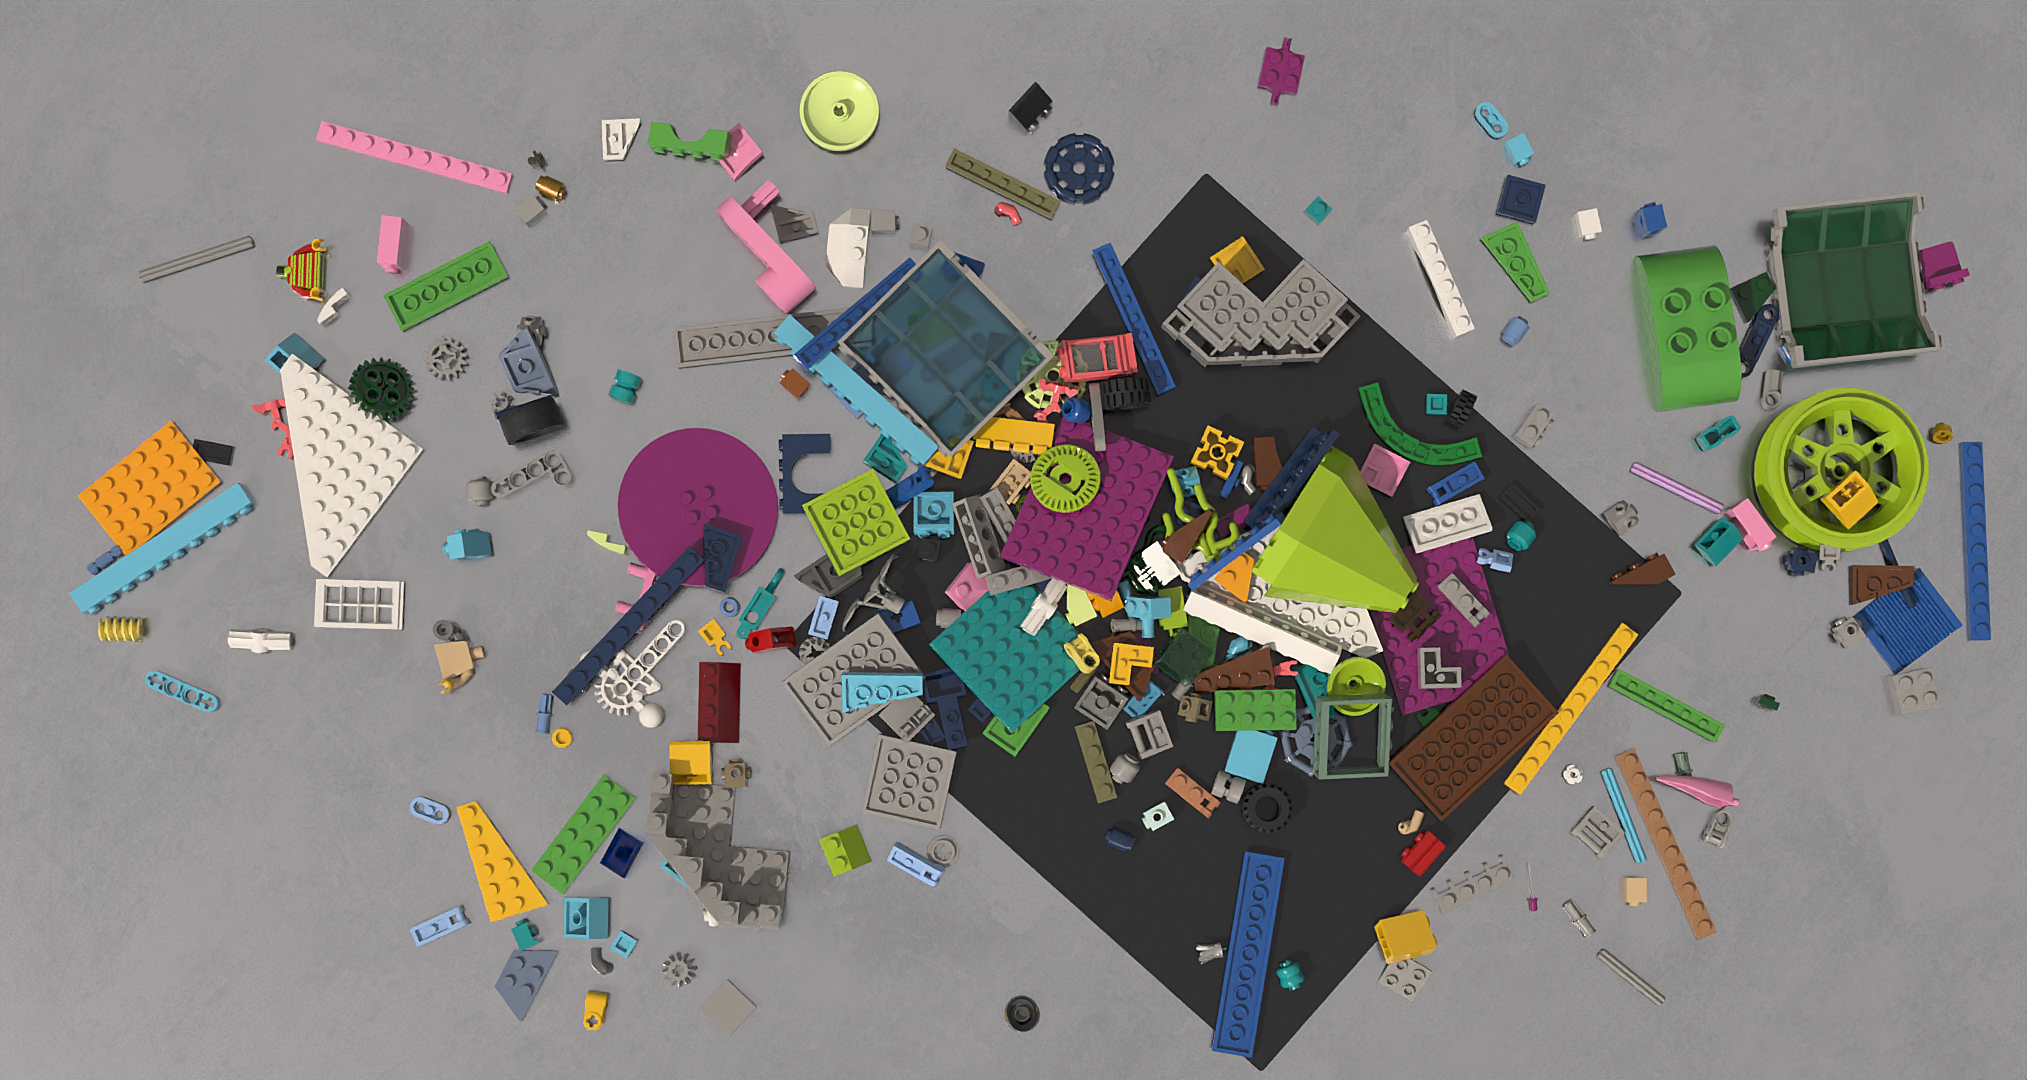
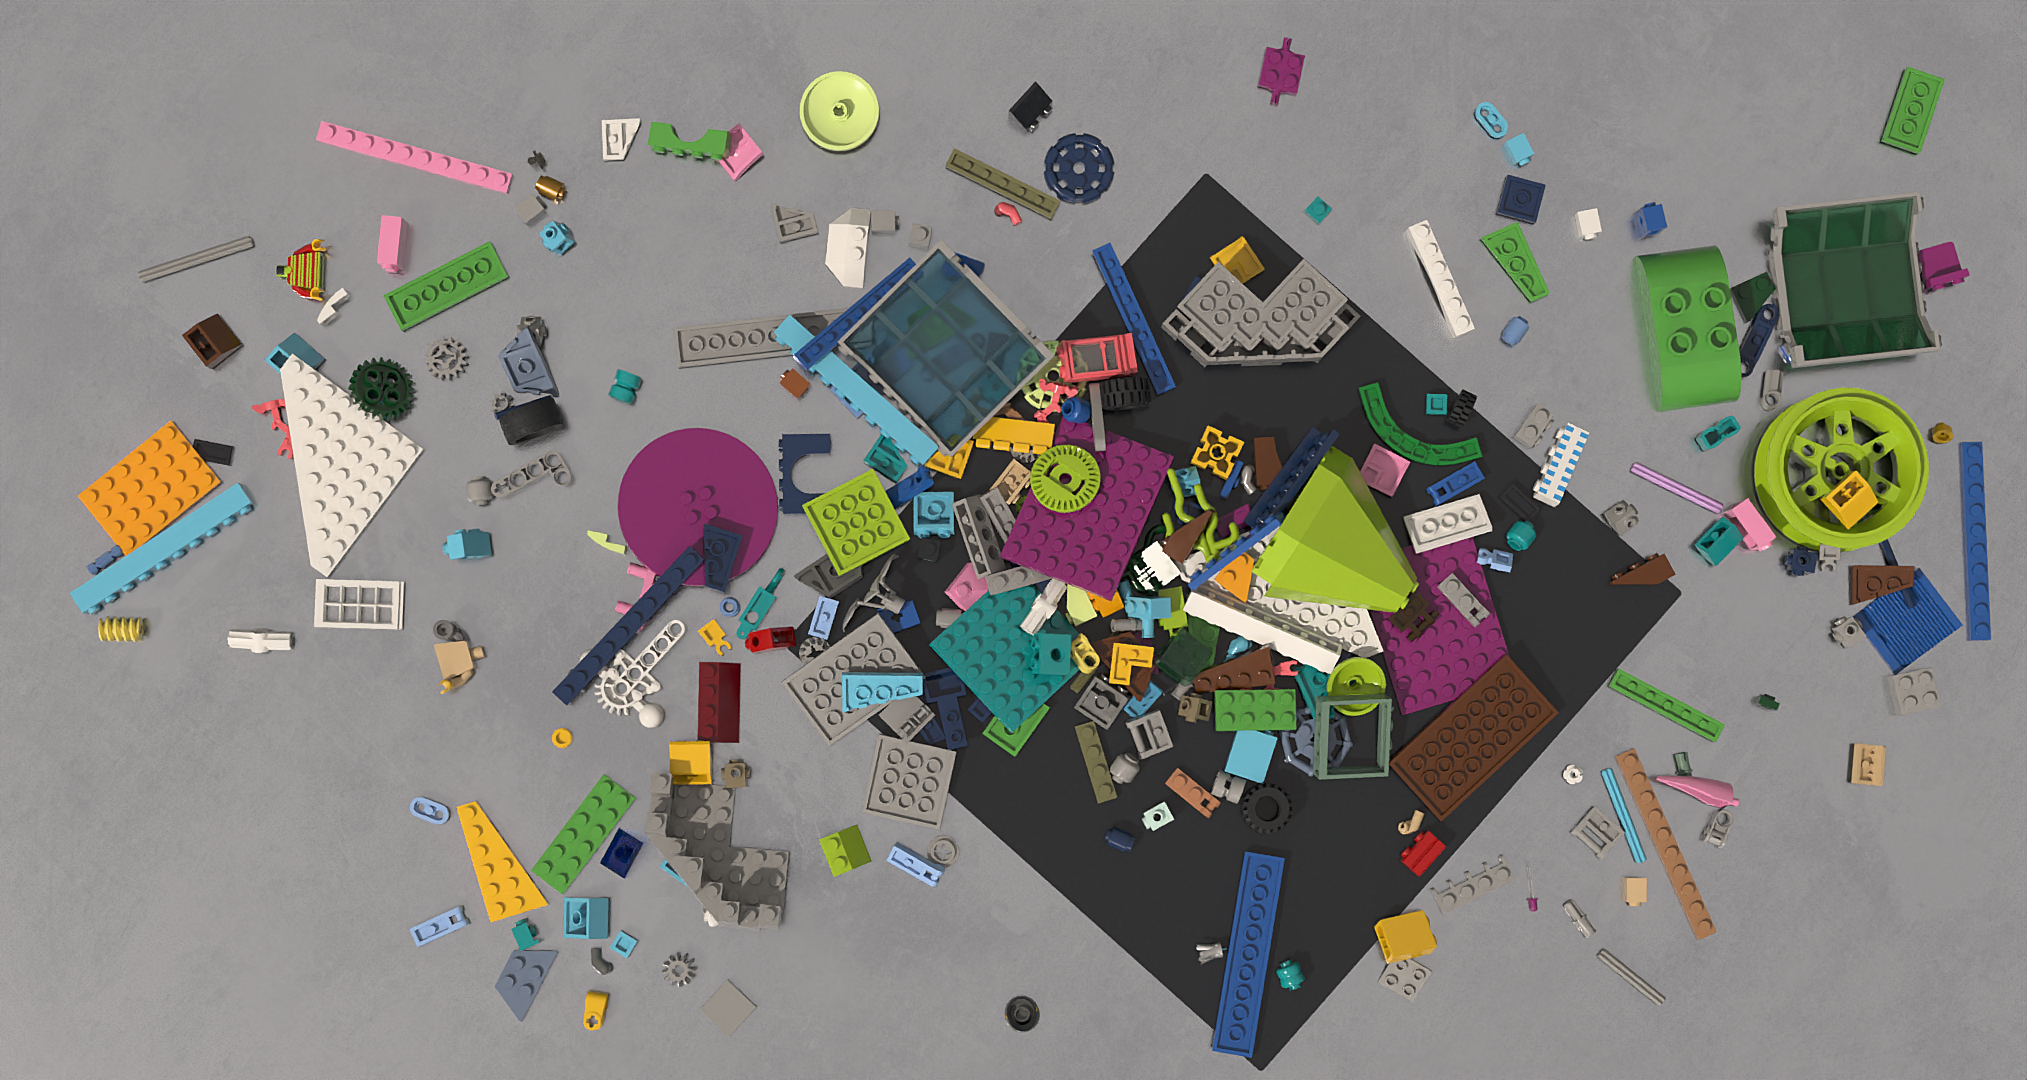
medium azure beam [145,671,220,713] -> none
medium blue axle [535,694,552,734] -> none
bright pink beam [715,180,816,315] -> none
dark green tile [1416,706,1440,728] -> none
light grey brick [1417,647,1462,689] -> none
yellow plate [1504,623,1638,795] -> none
none -> reddish brown slope [182,313,242,369]
none -> medium azure brick [539,221,575,254]
none -> teal brick [1030,633,1071,675]
none -> white brick [1533,423,1589,507]
none -> tan bracket [1851,743,1886,786]
none -> bright green plate [1881,66,1945,154]

